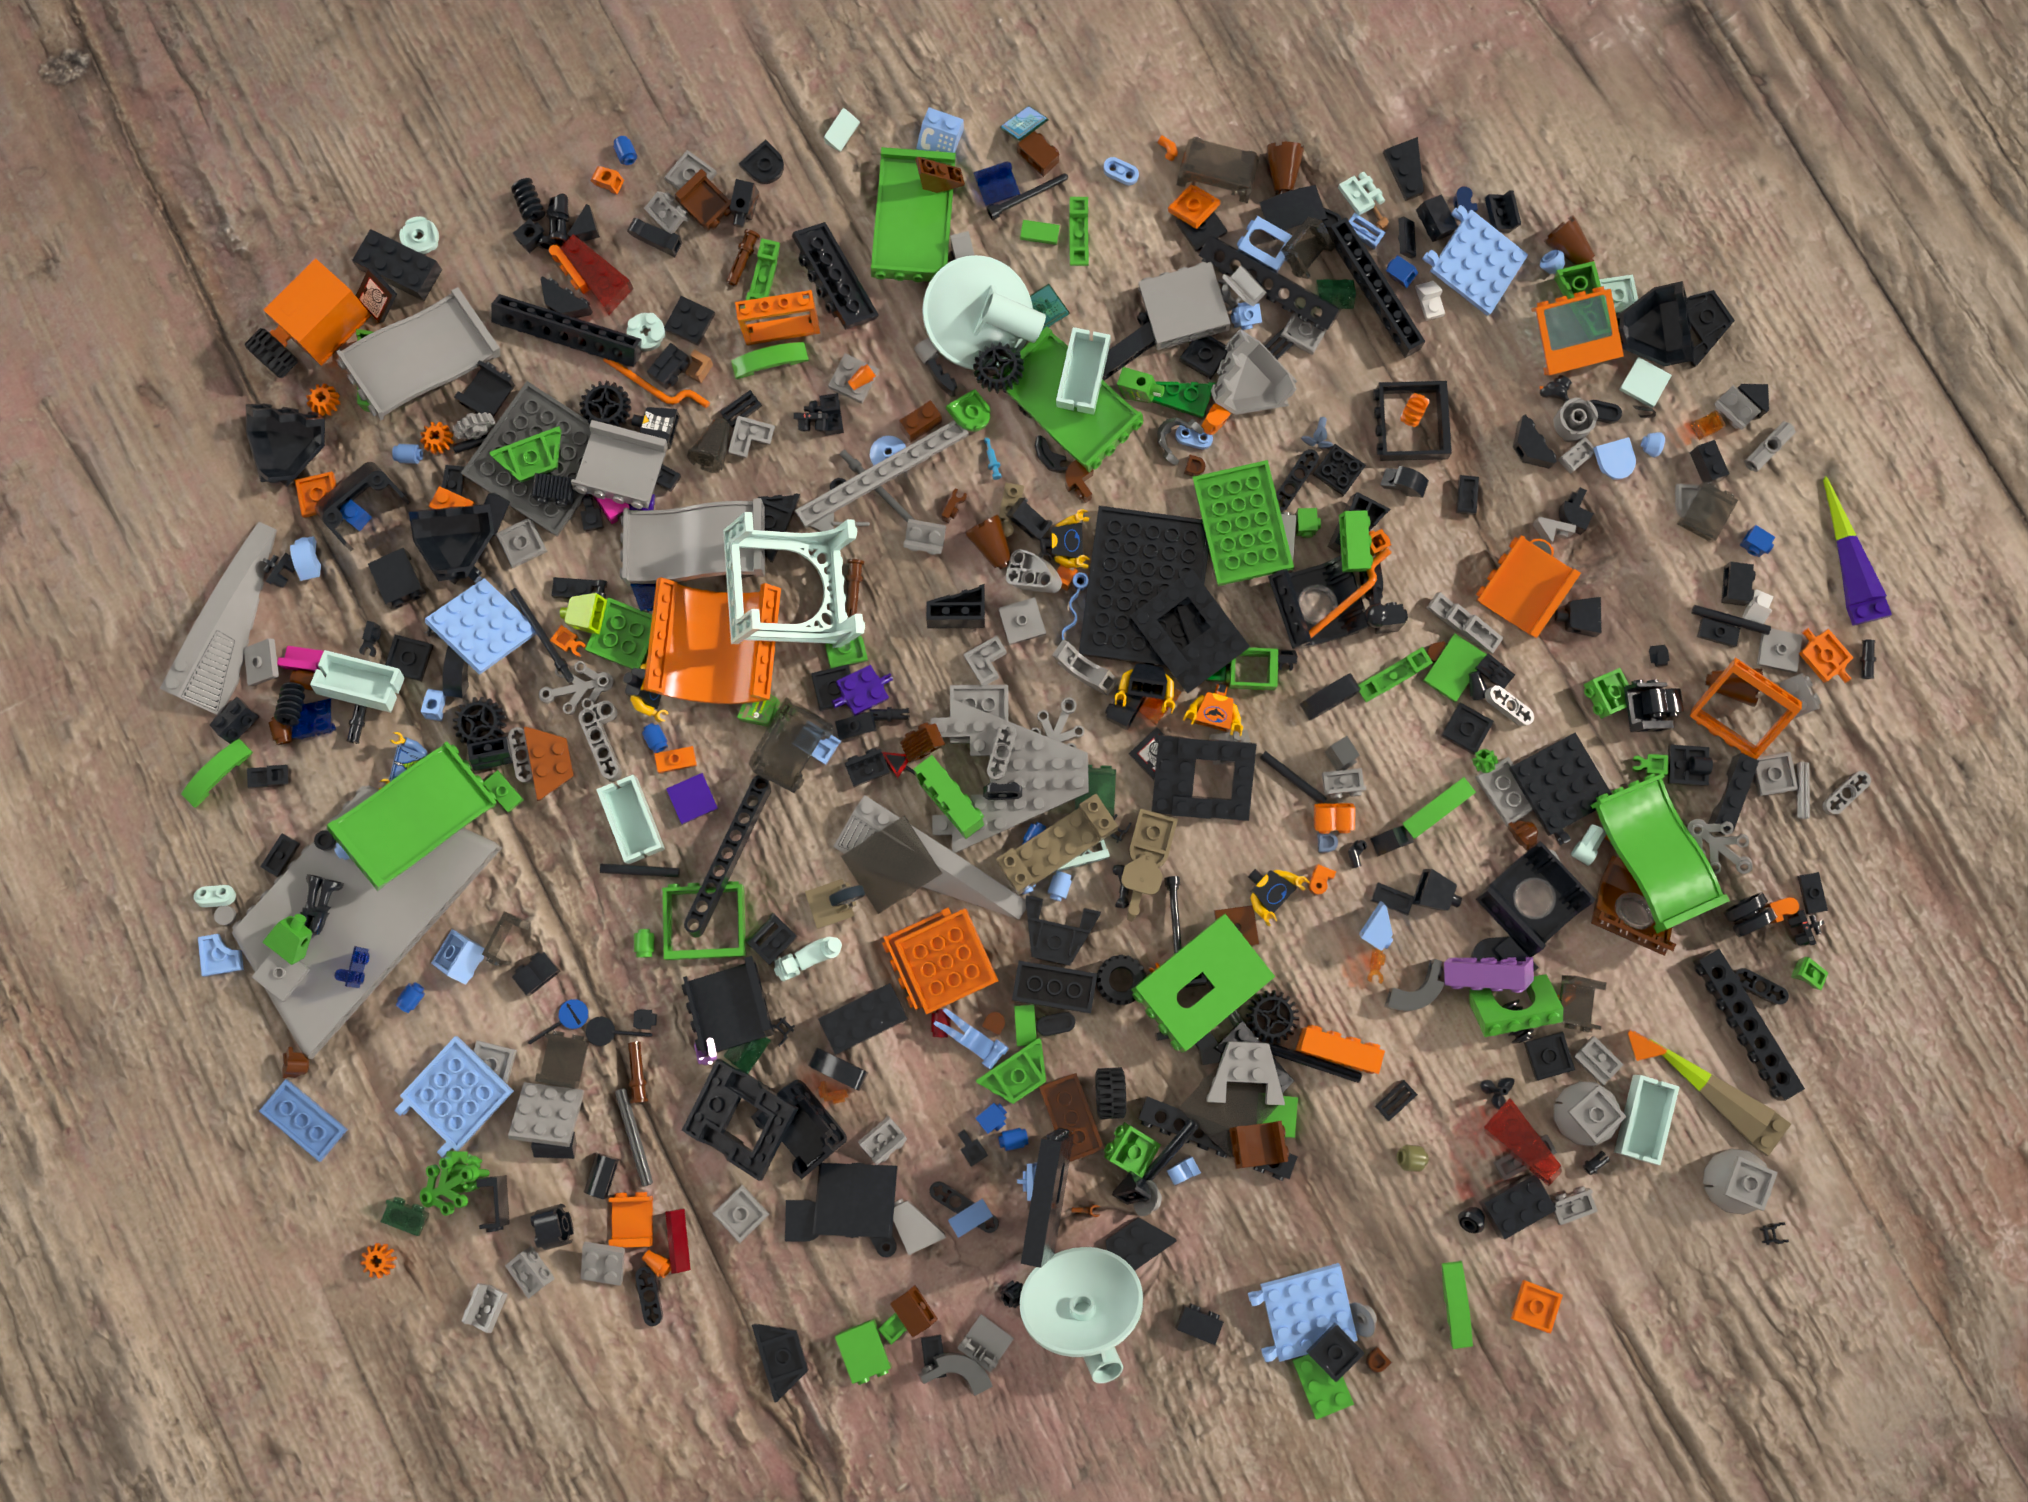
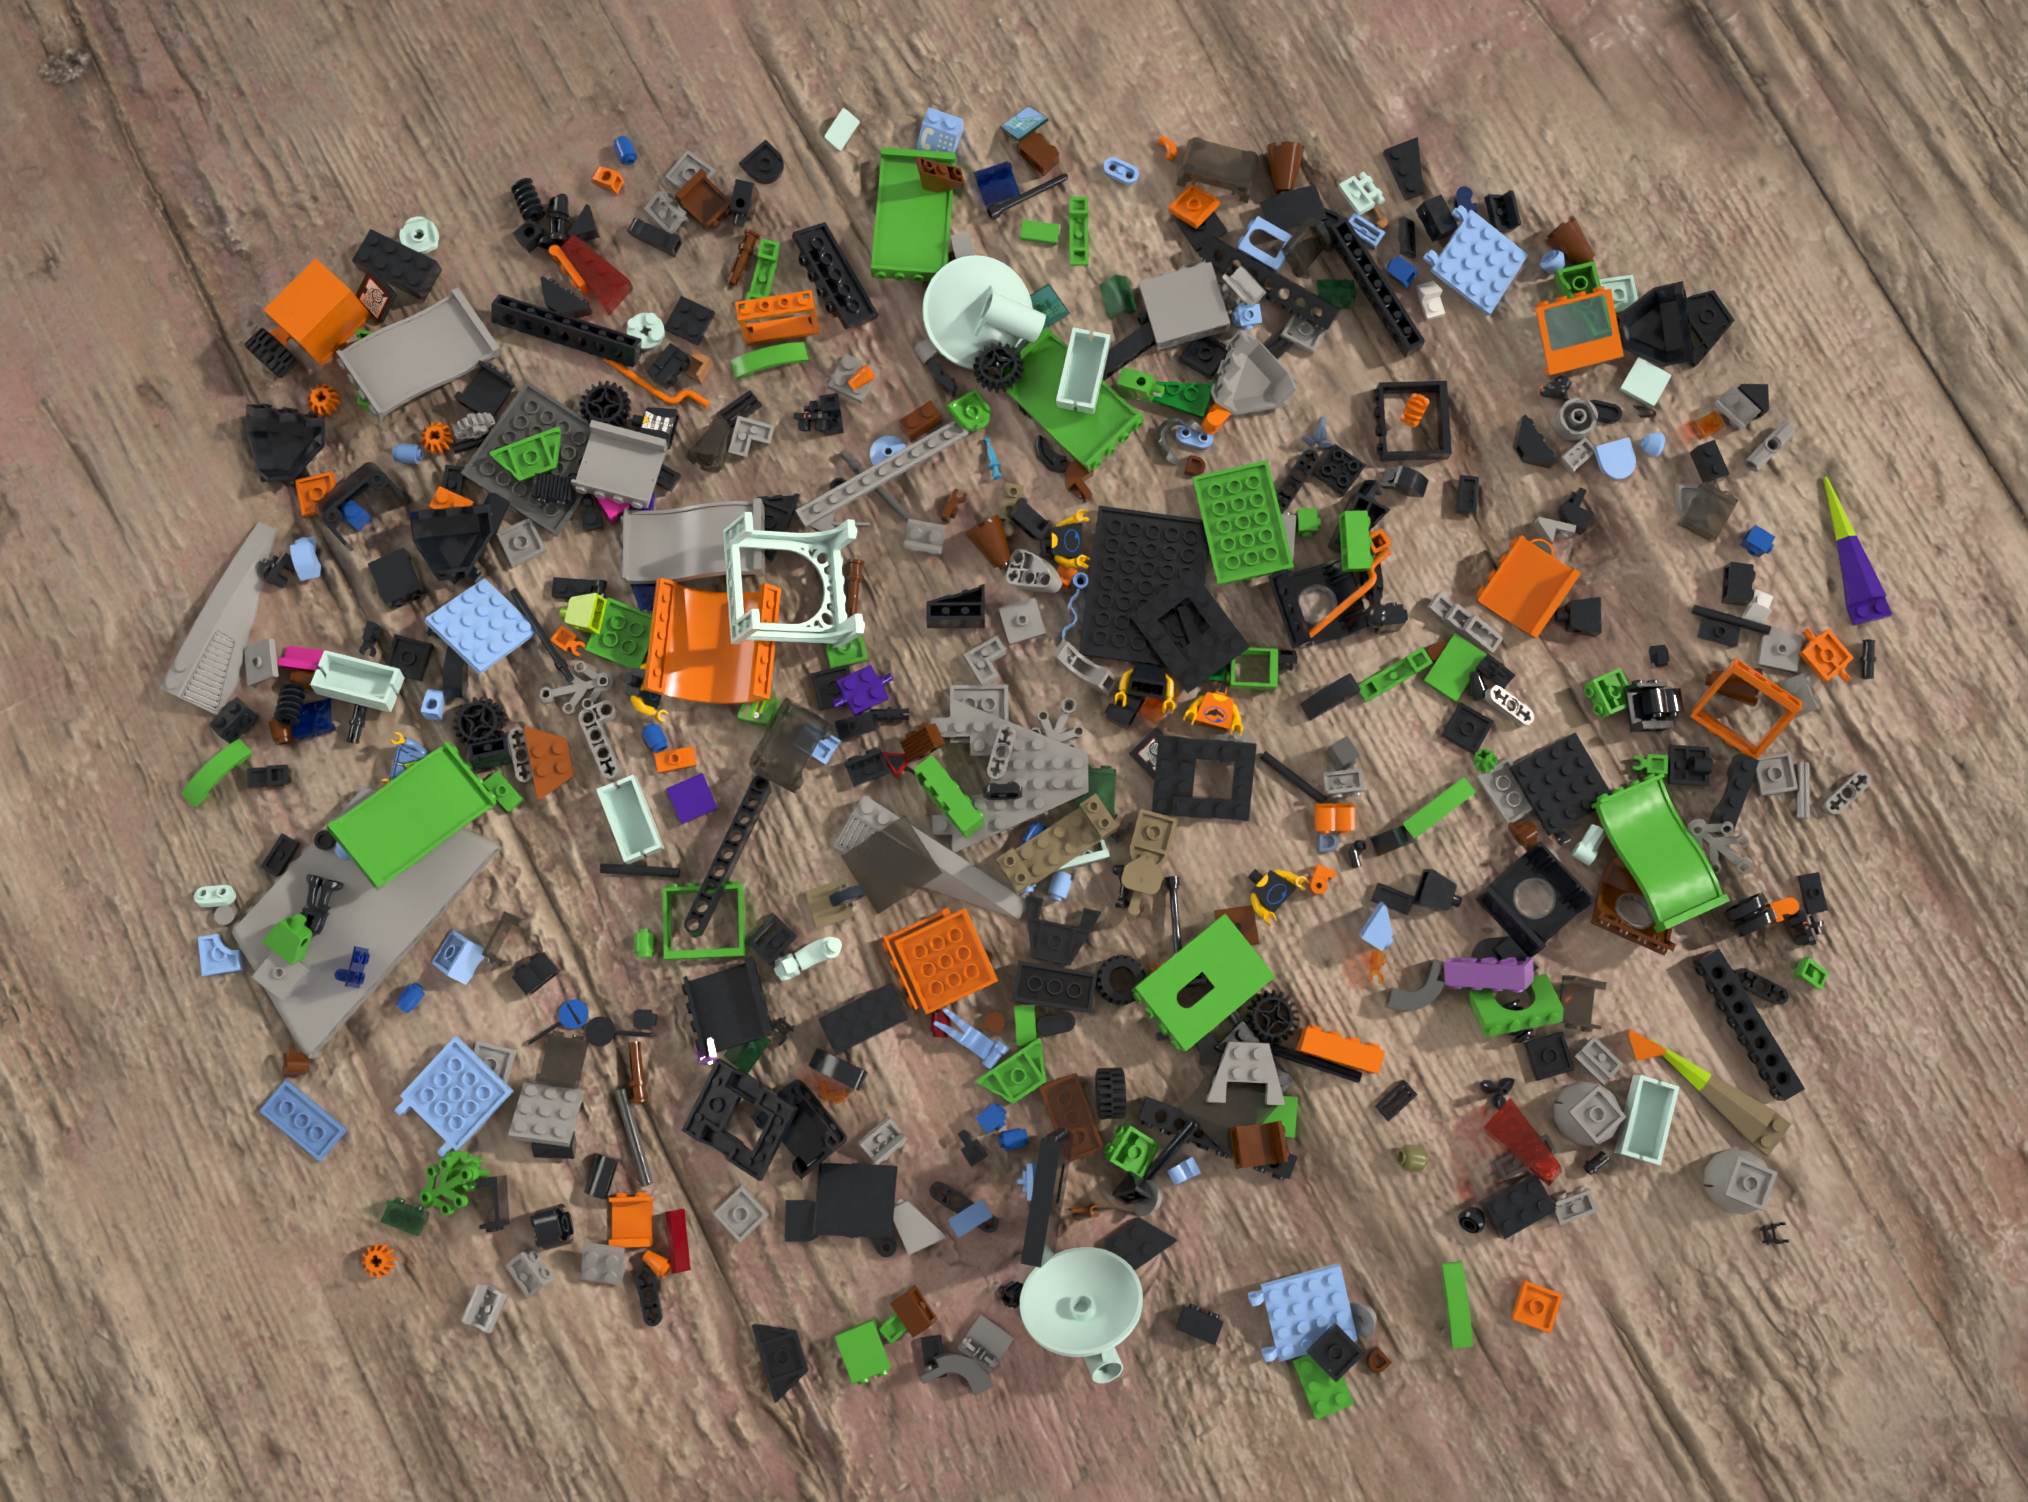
none -> clear green panel [1100,275,1137,319]
none -> black tile [1357,480,1382,502]

